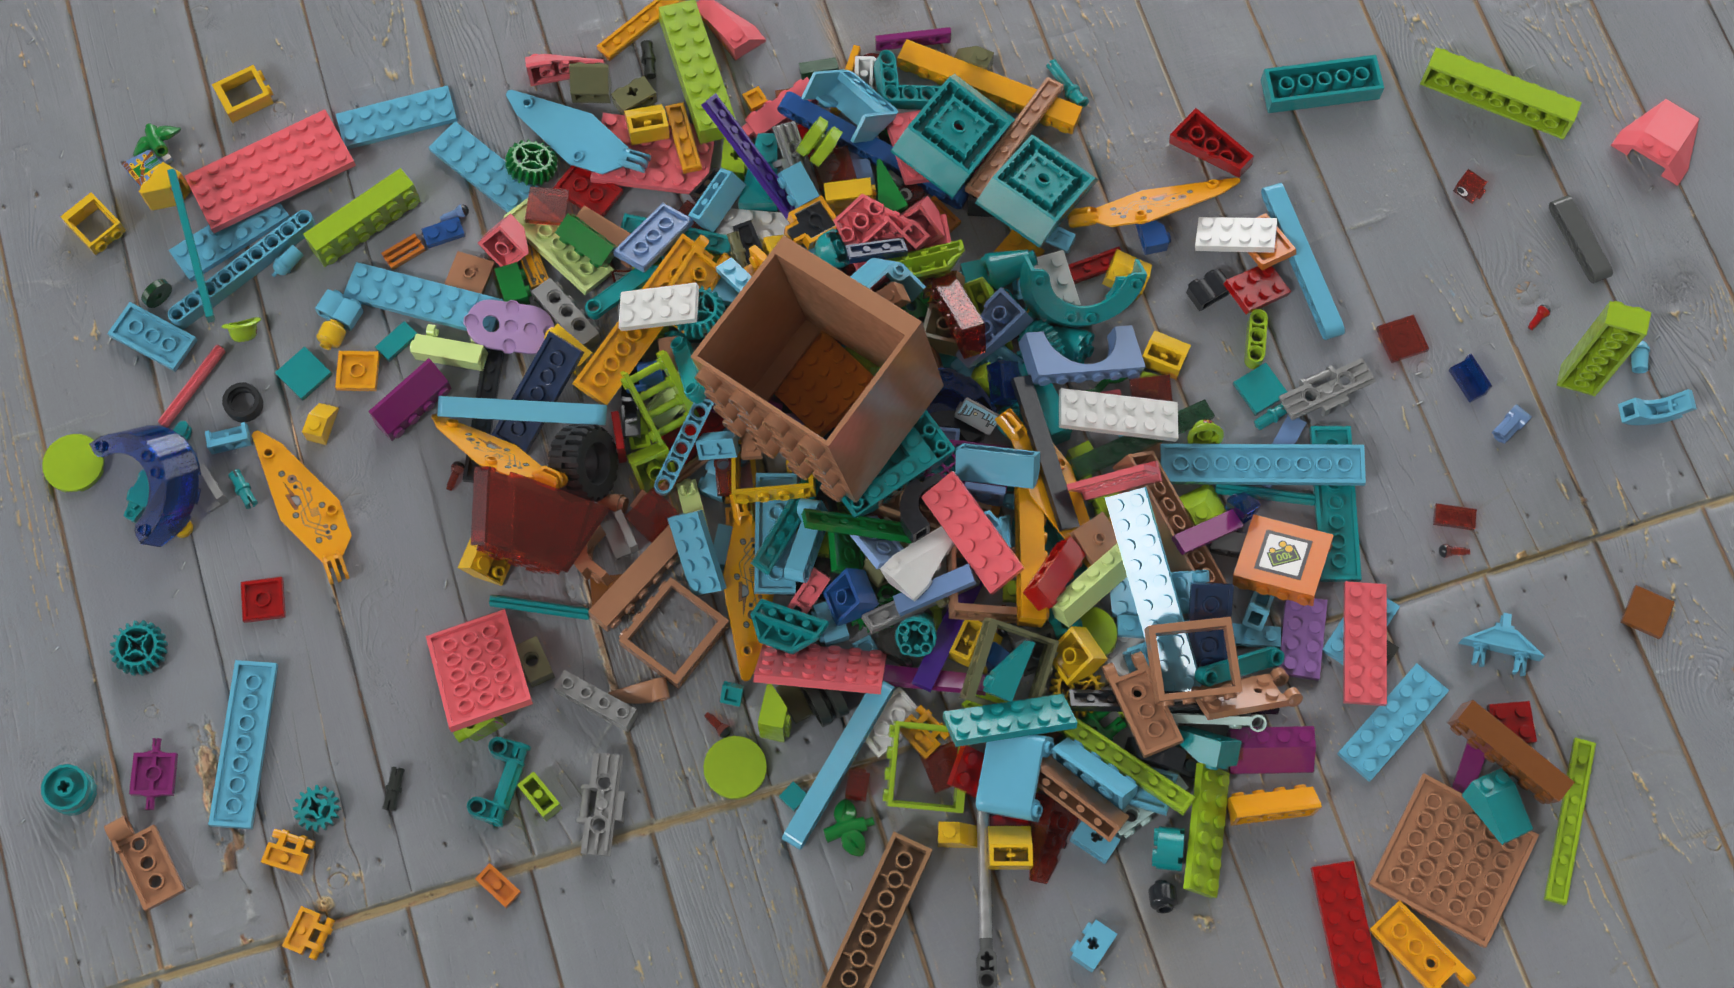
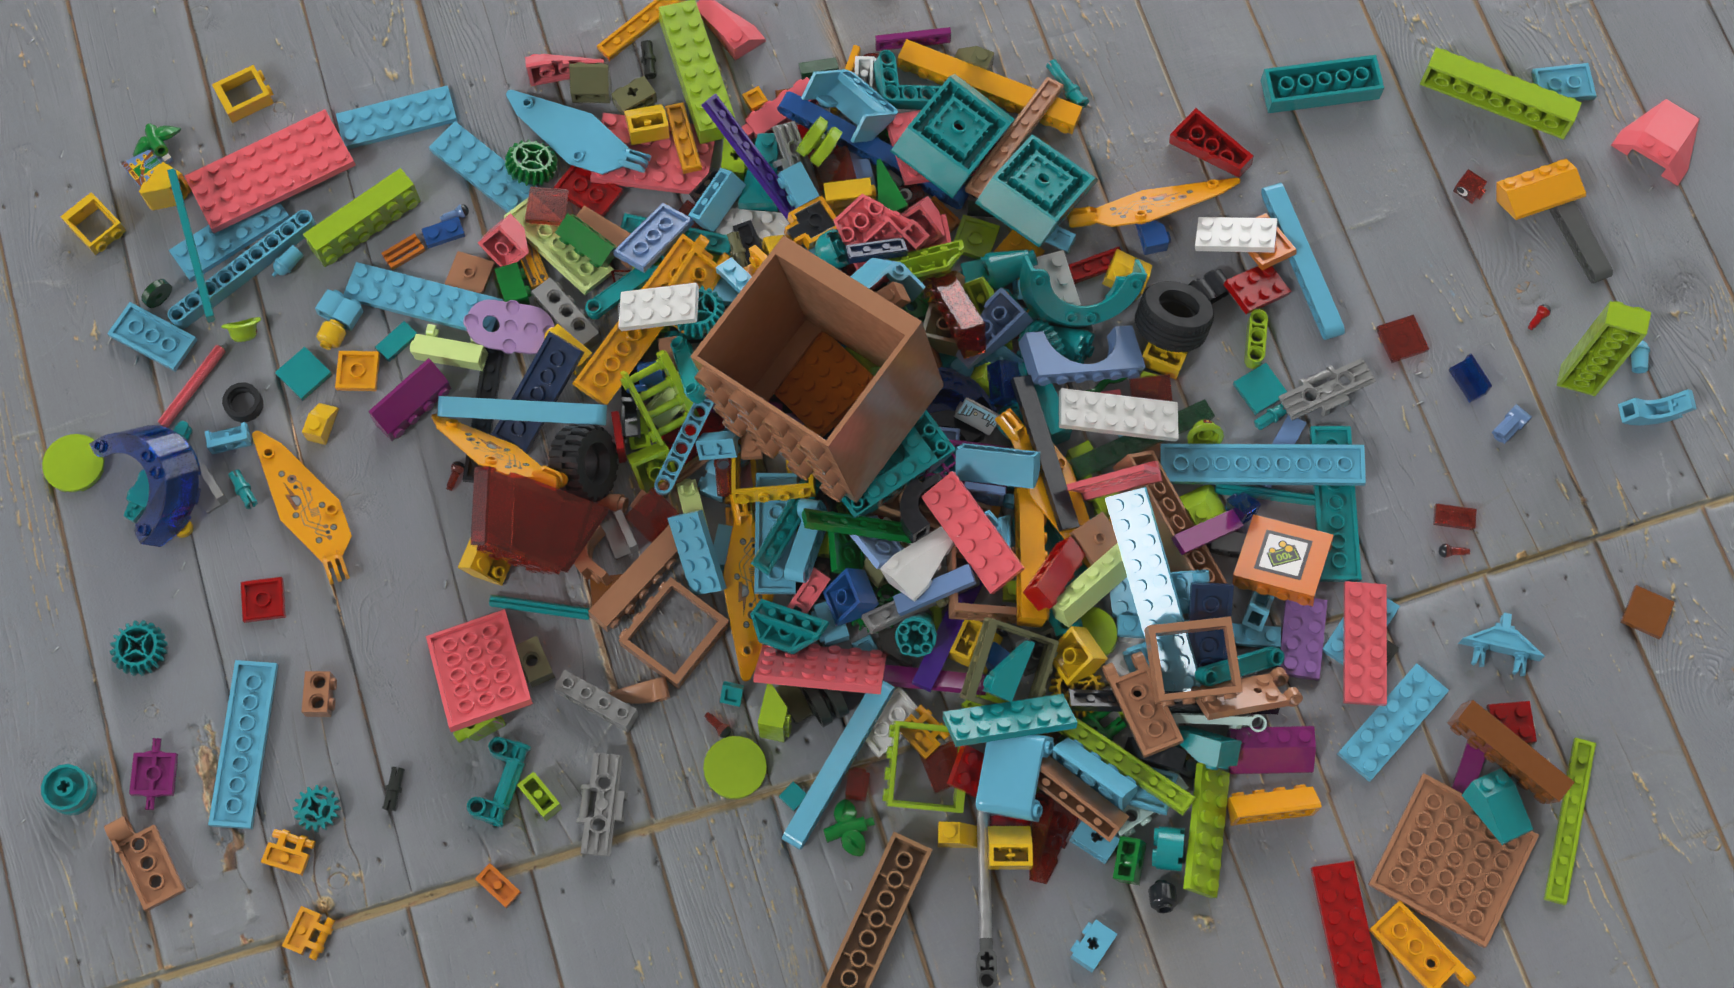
none -> nougat brick [301,671,337,717]
none -> lime plate [954,214,1000,260]
none -> green brick [1113,836,1147,886]
none -> black tyre [1135,281,1214,352]
none -> light orange slope [1496,159,1586,220]
none -> medium azure tile [1531,63,1597,101]

